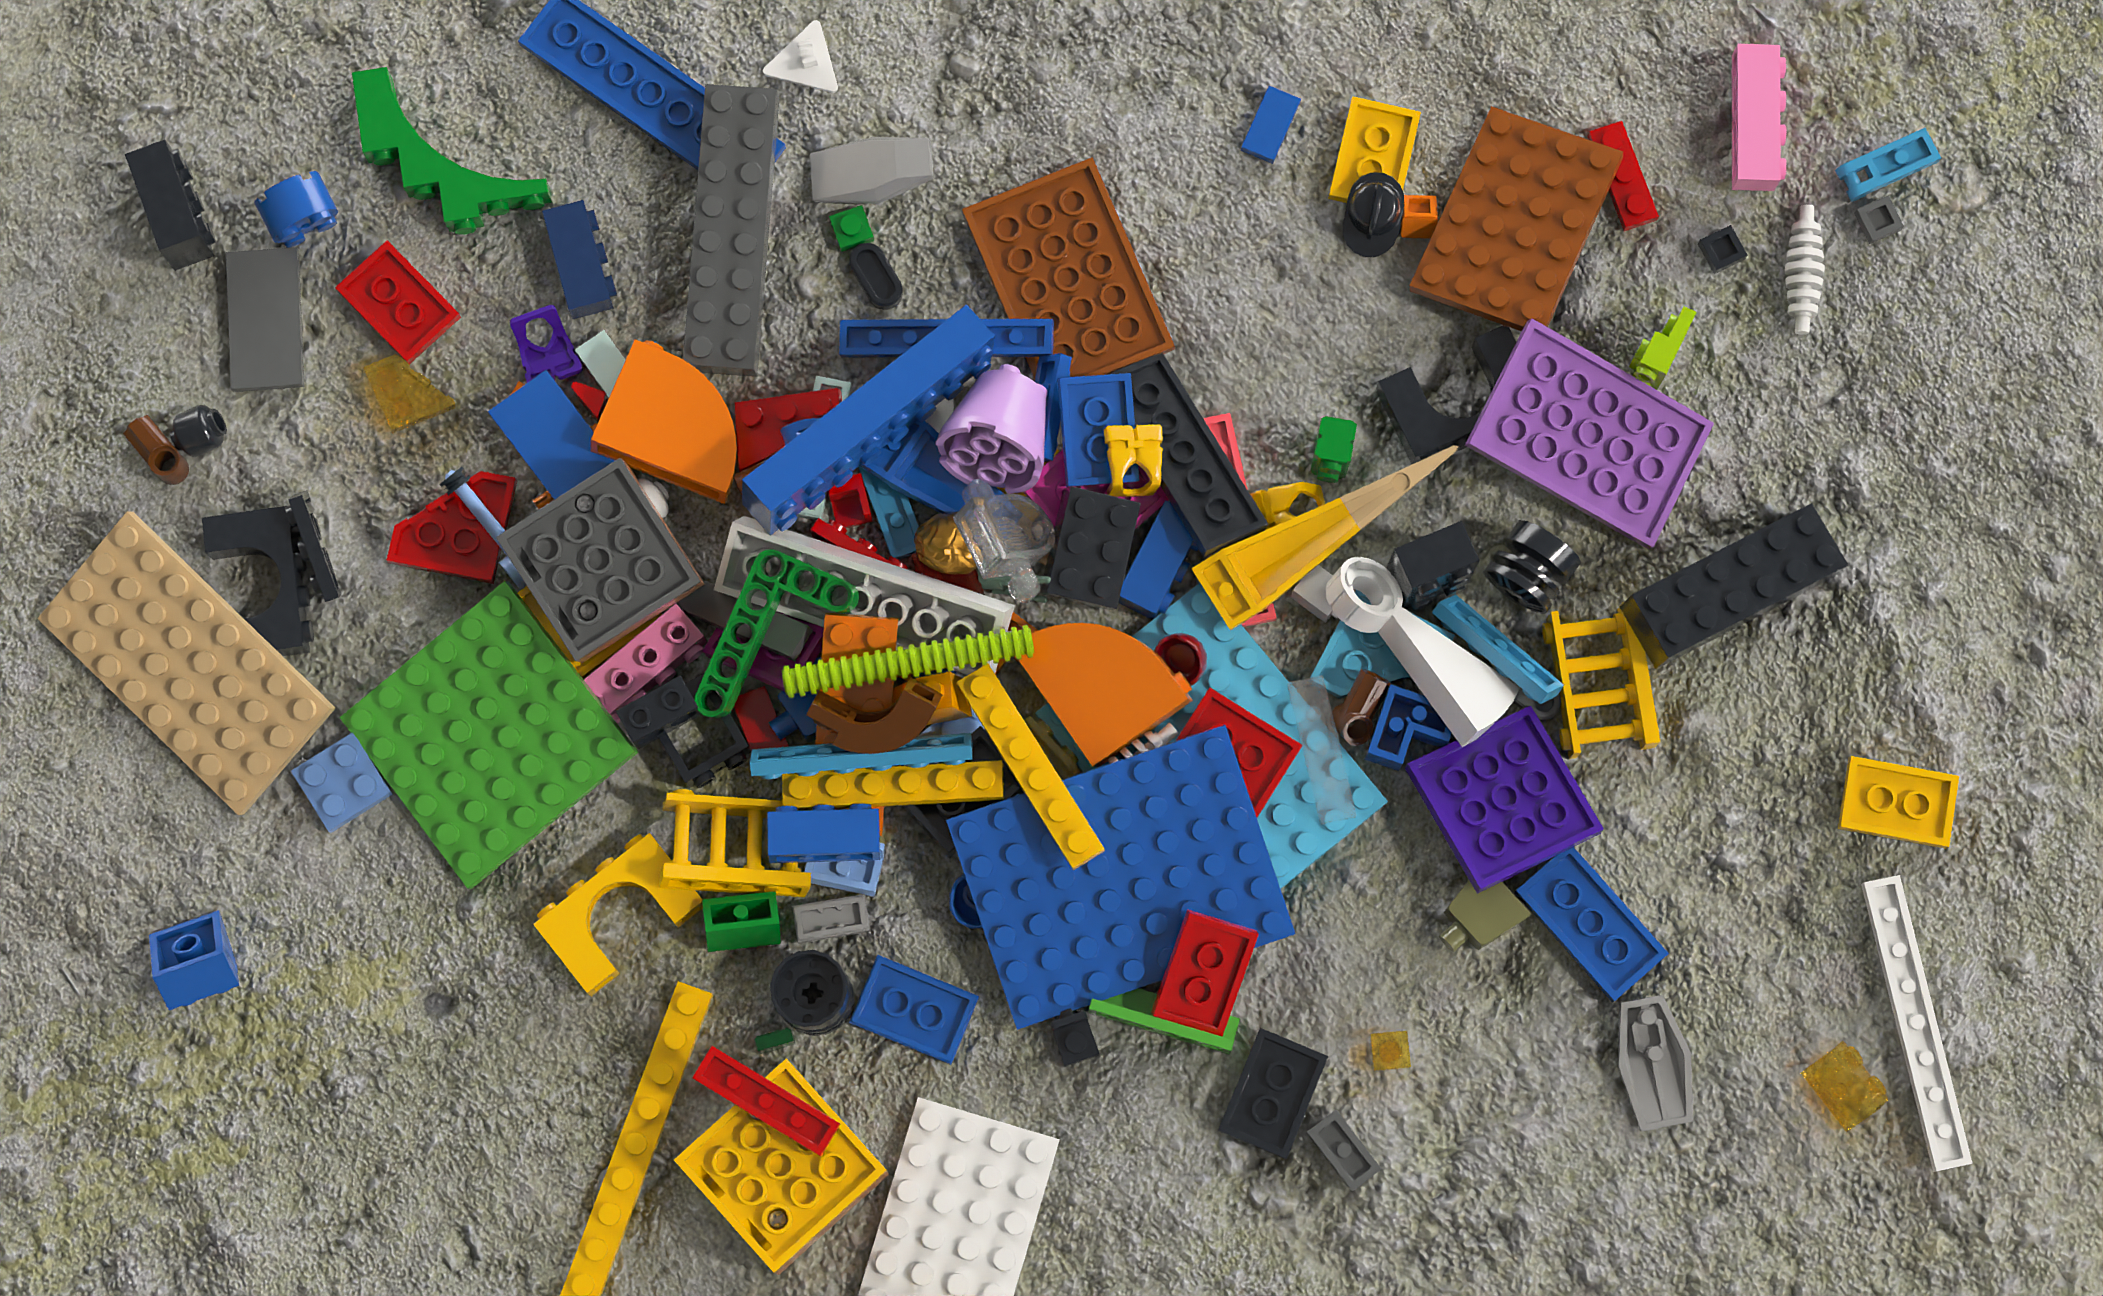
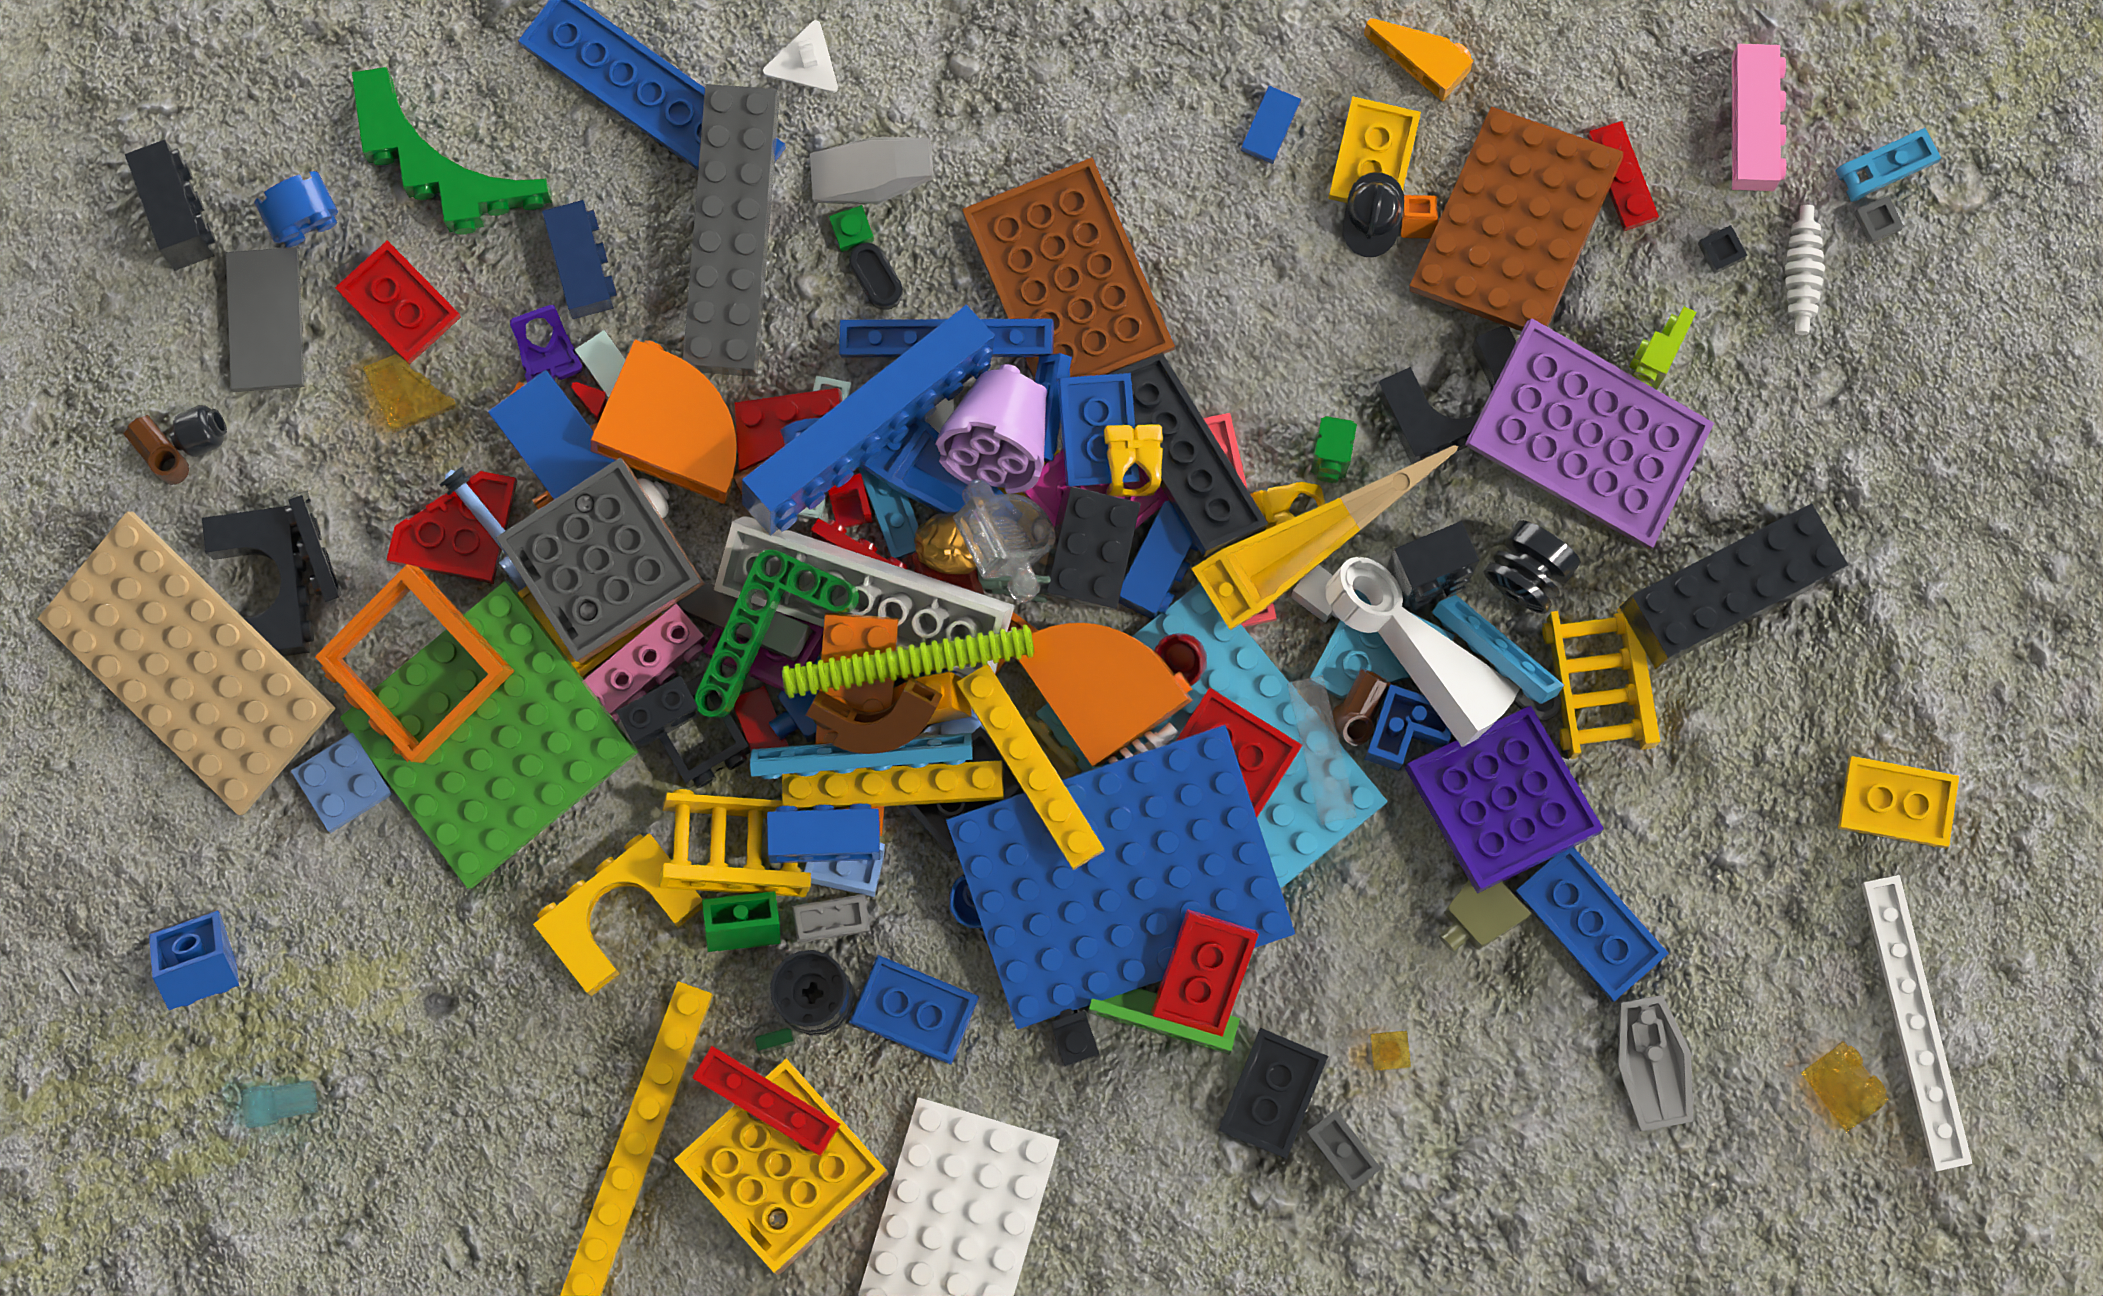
none -> clear light blue piece [240,1081,318,1128]
none -> orange window [315,564,514,763]
none -> light orange slope [1364,18,1474,102]

